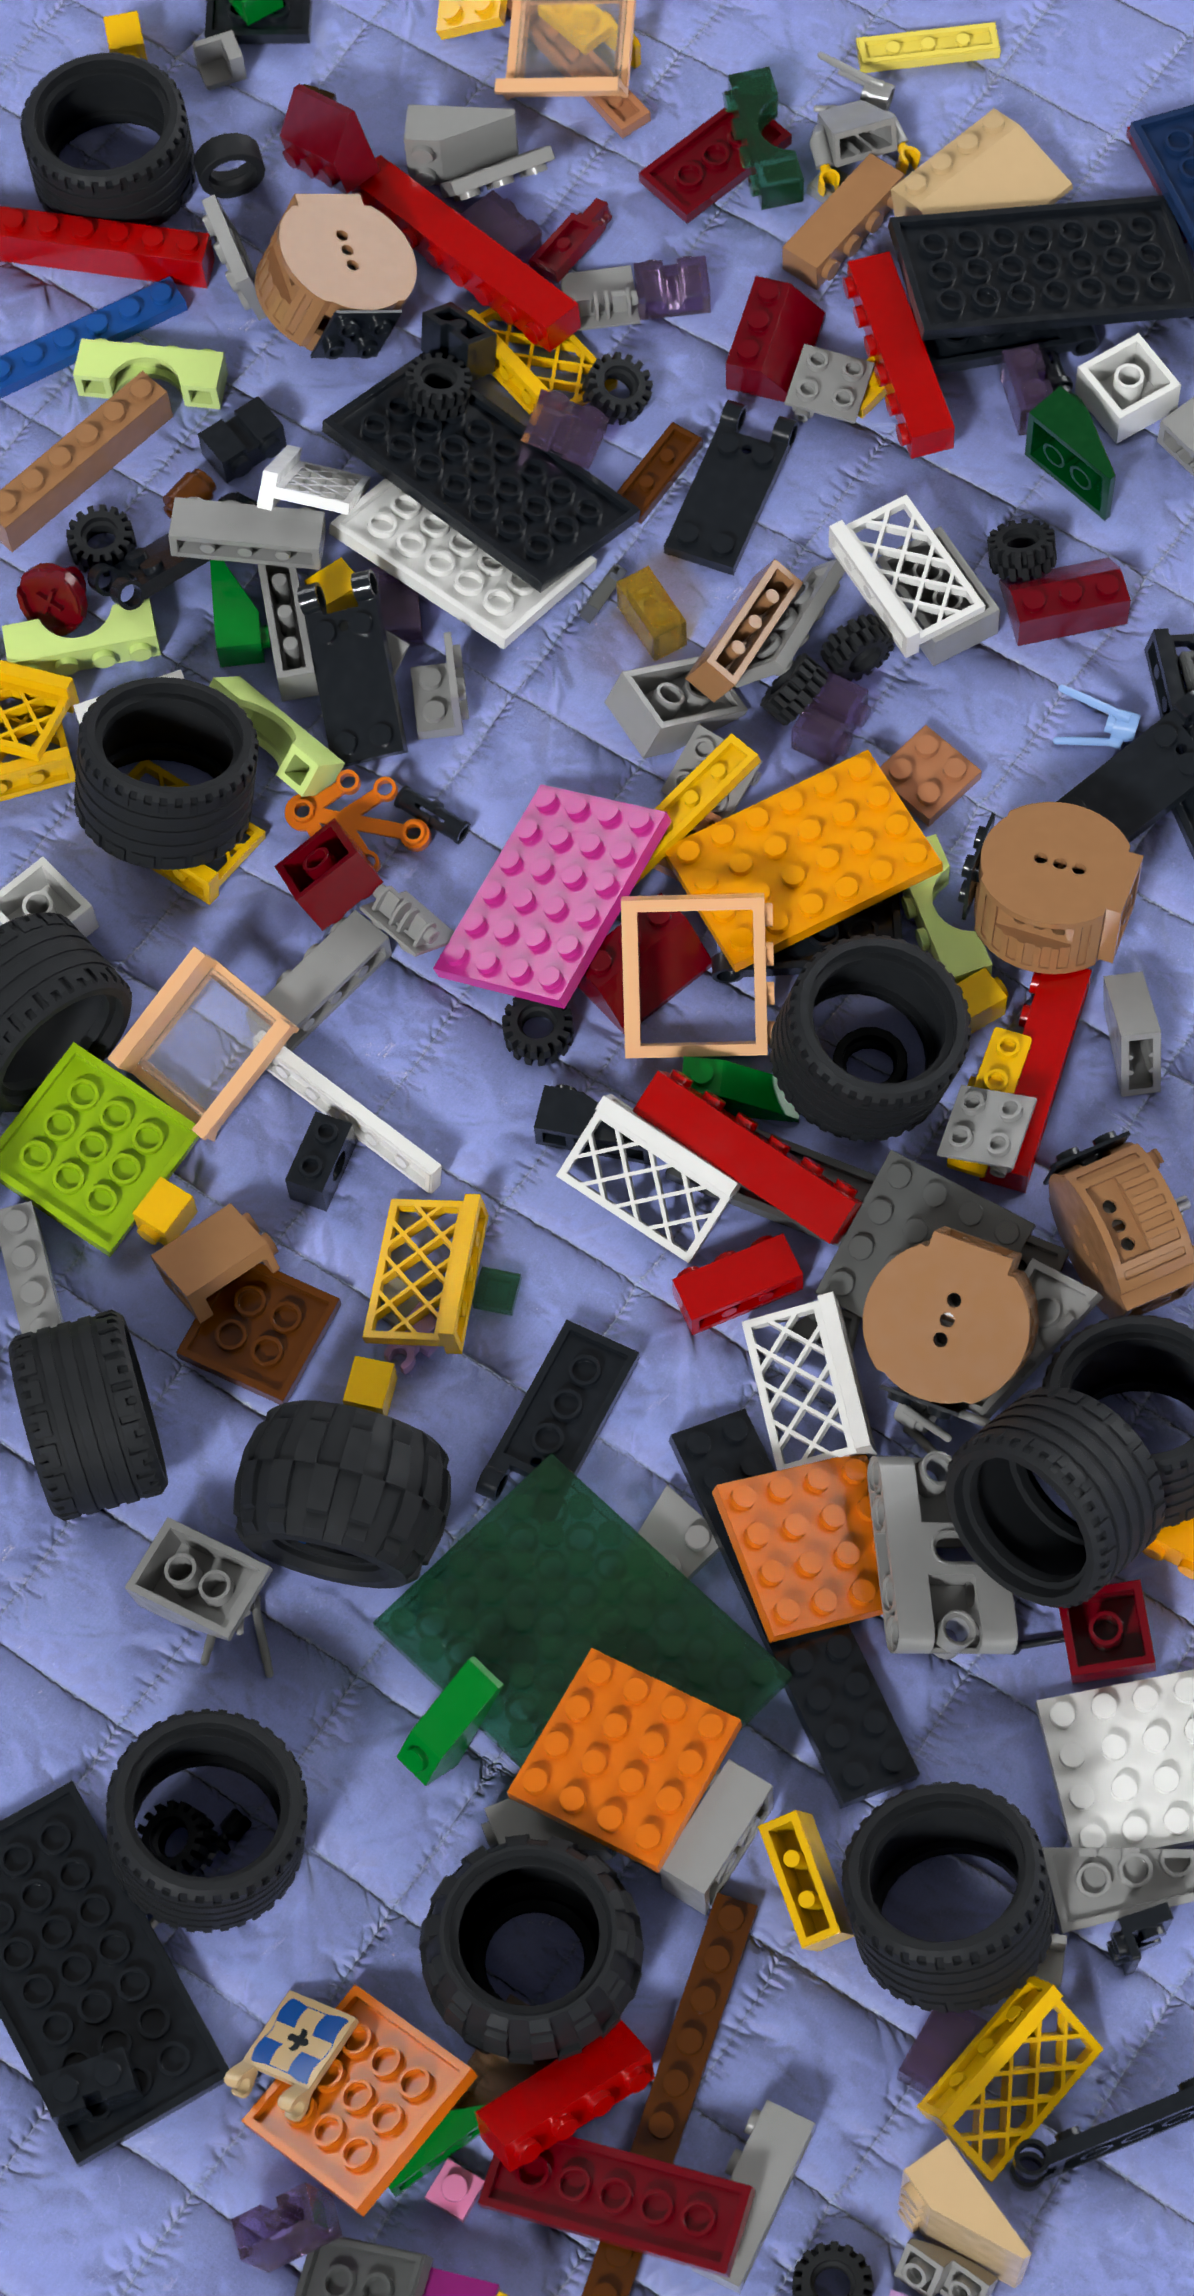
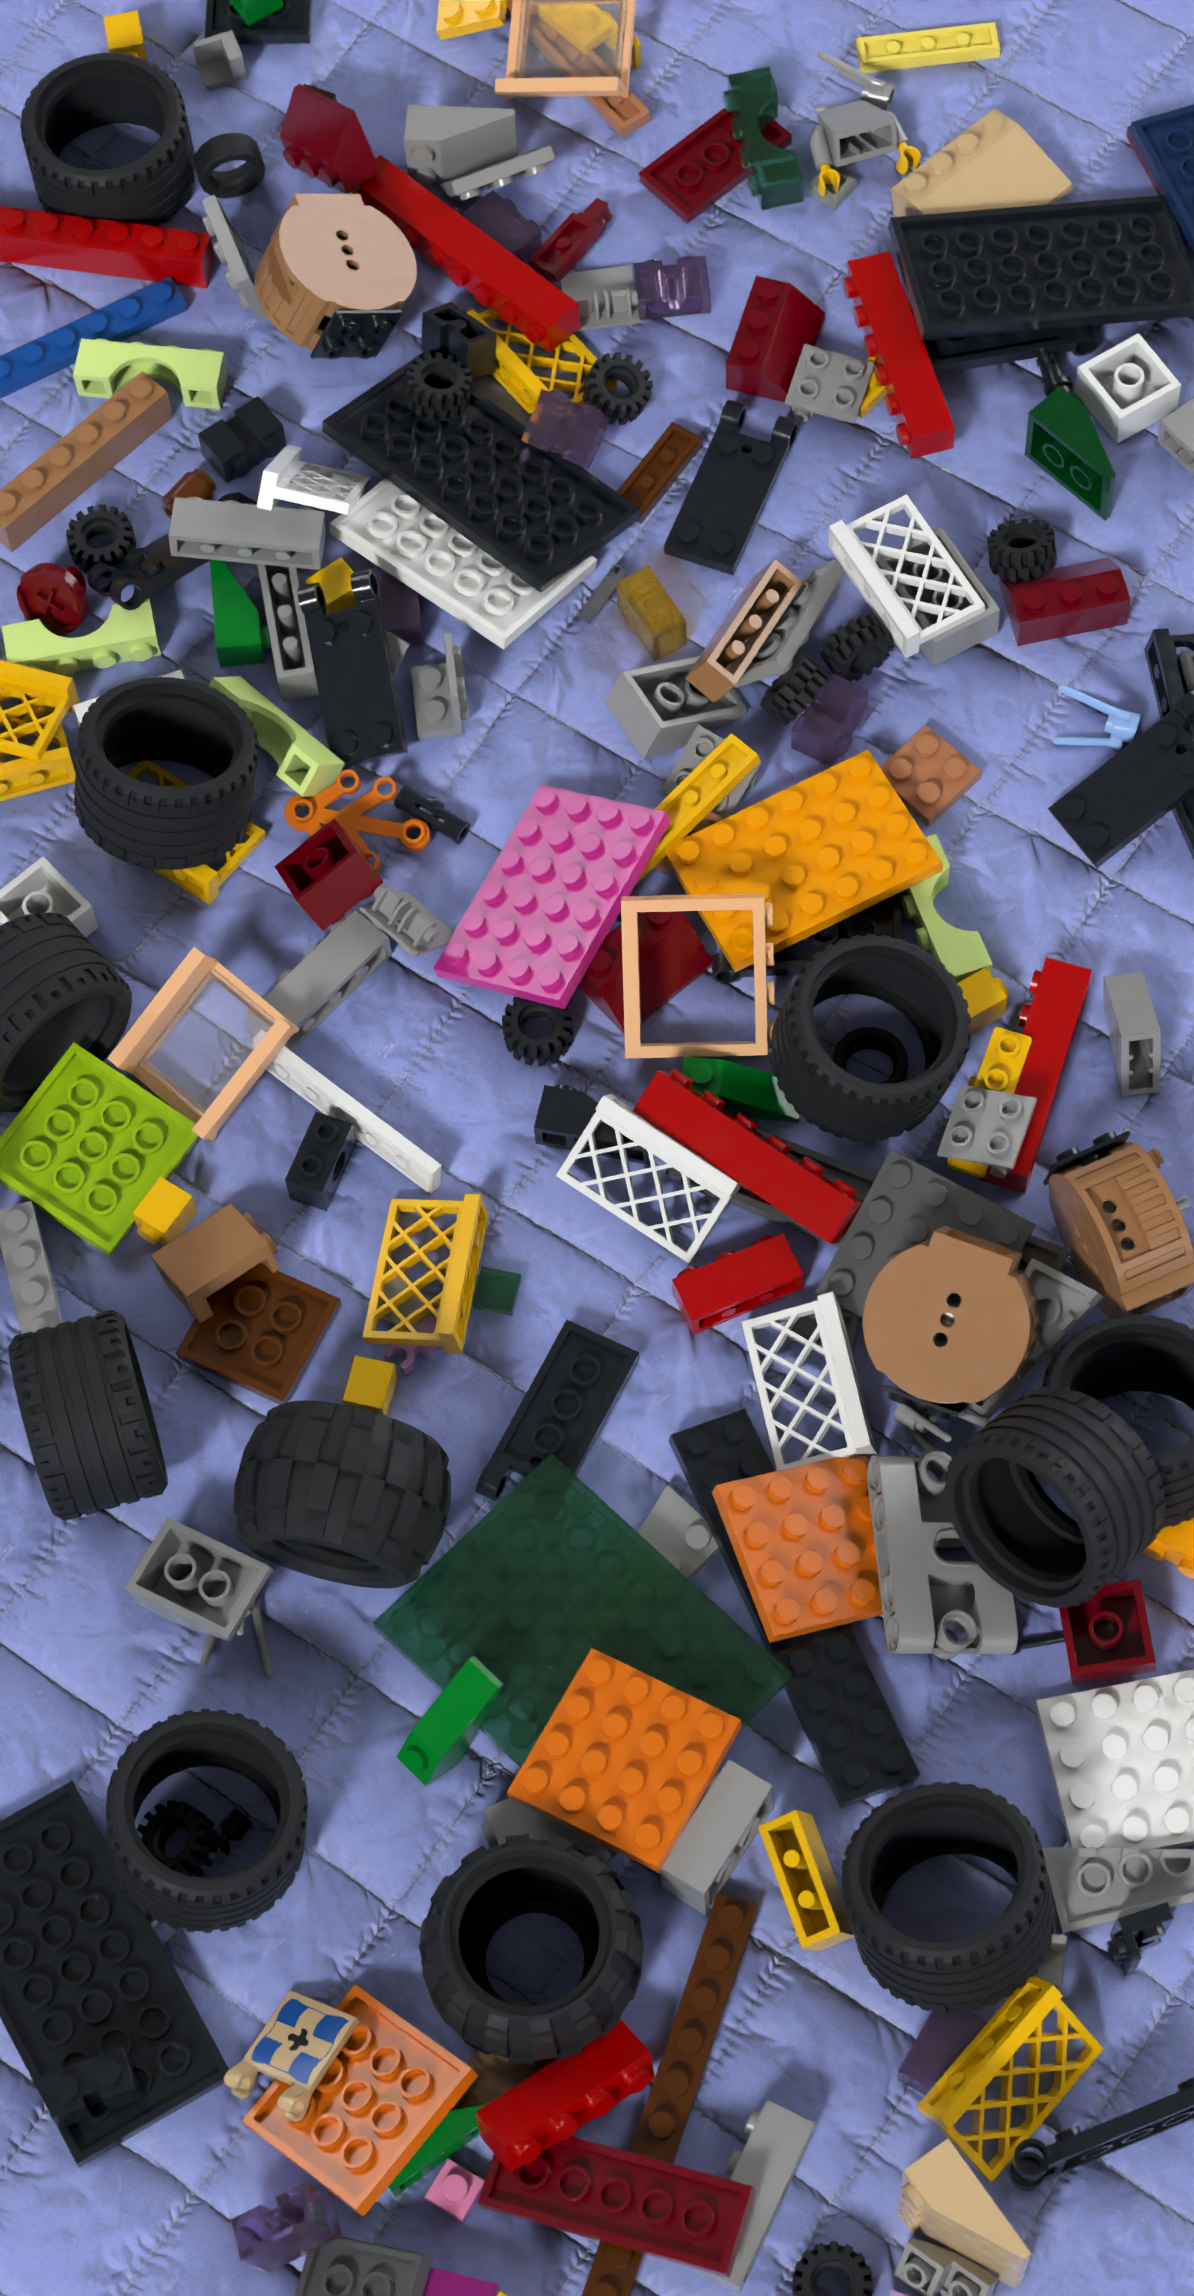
medium nougat brick [782,153,905,290] -> none
medium nougat piece [958,802,1144,974] -> none
clear purple brick [1000,344,1053,436] -> none

